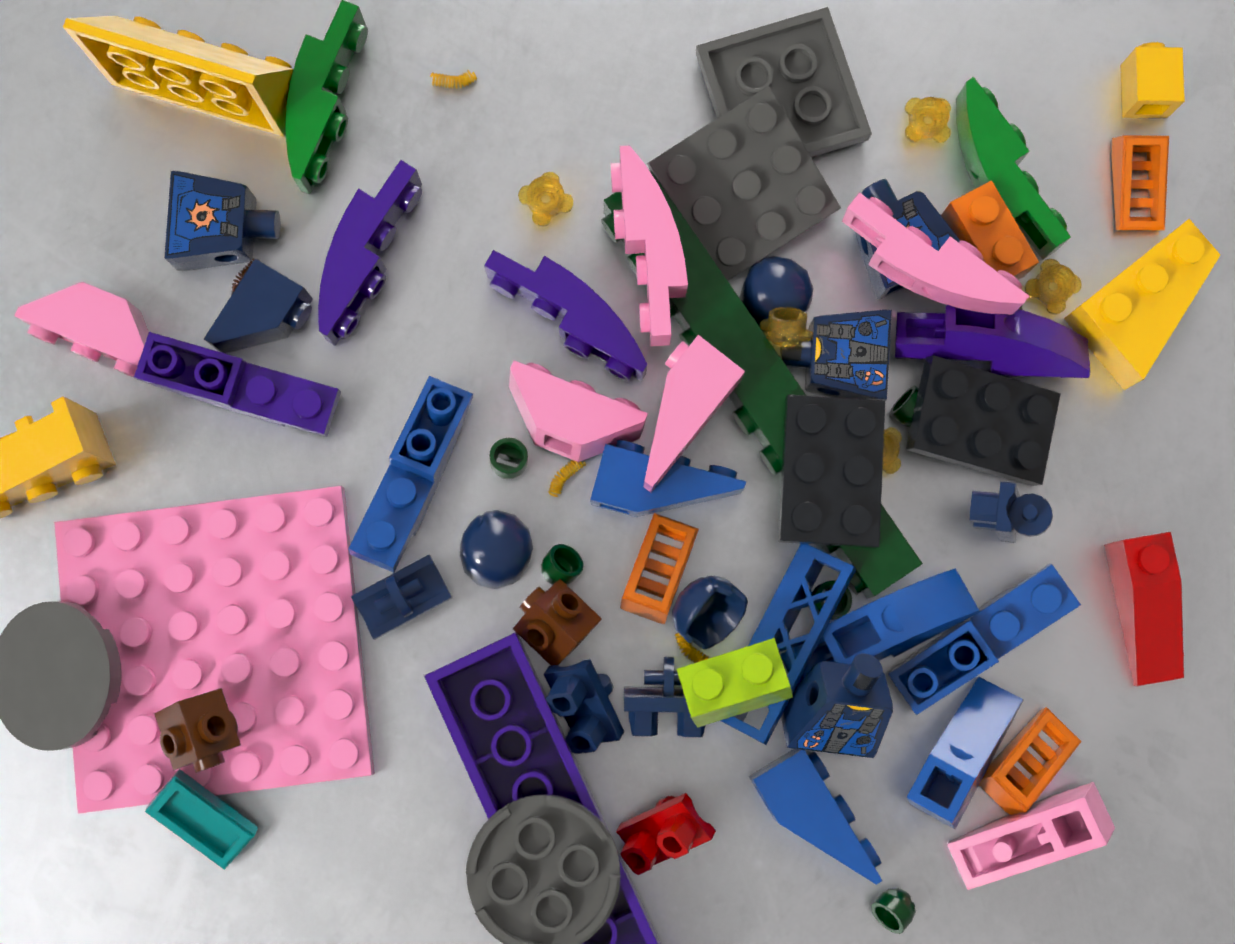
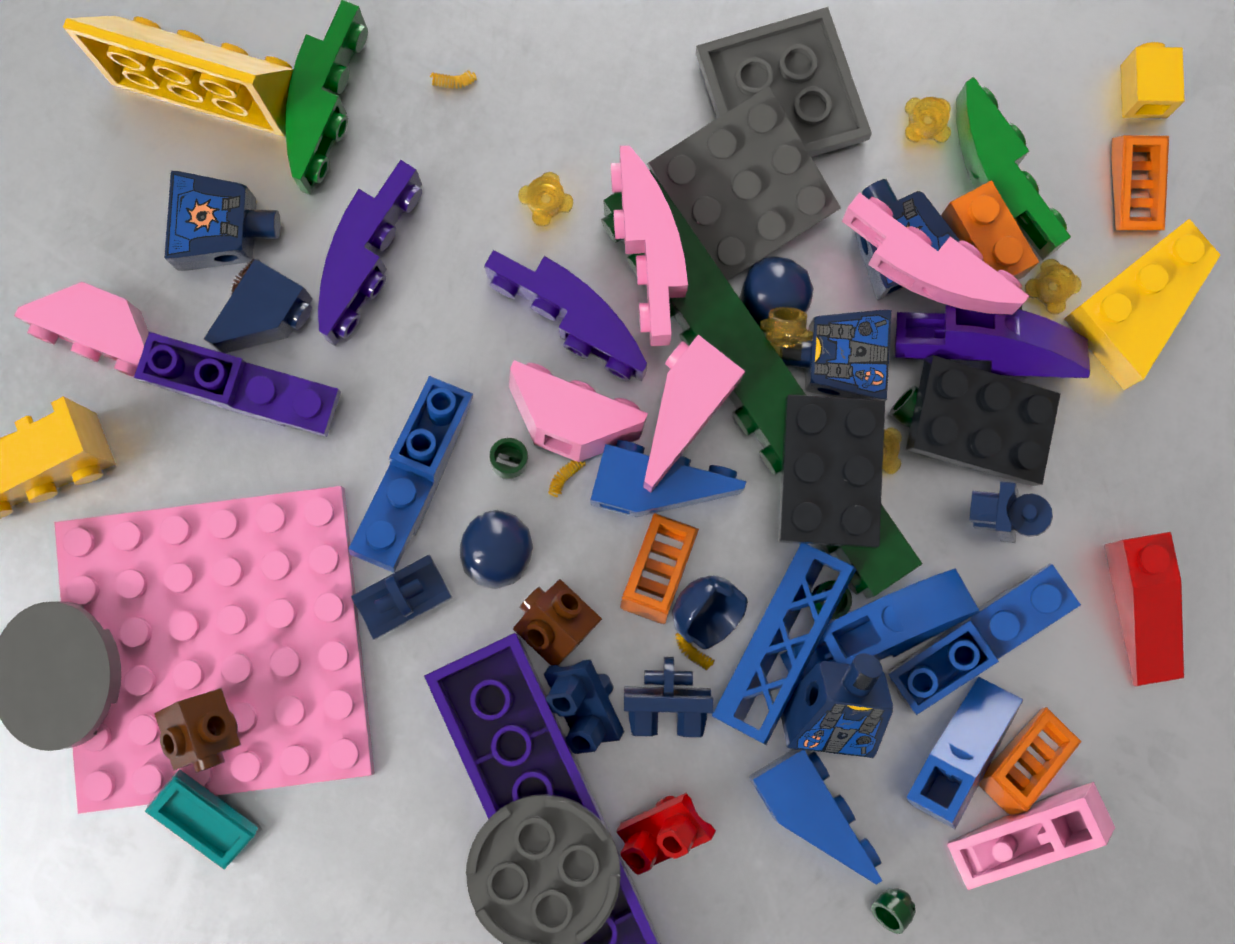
dark green hinge [541,544,584,585] -> none
lime brick [677,638,793,728] -> none

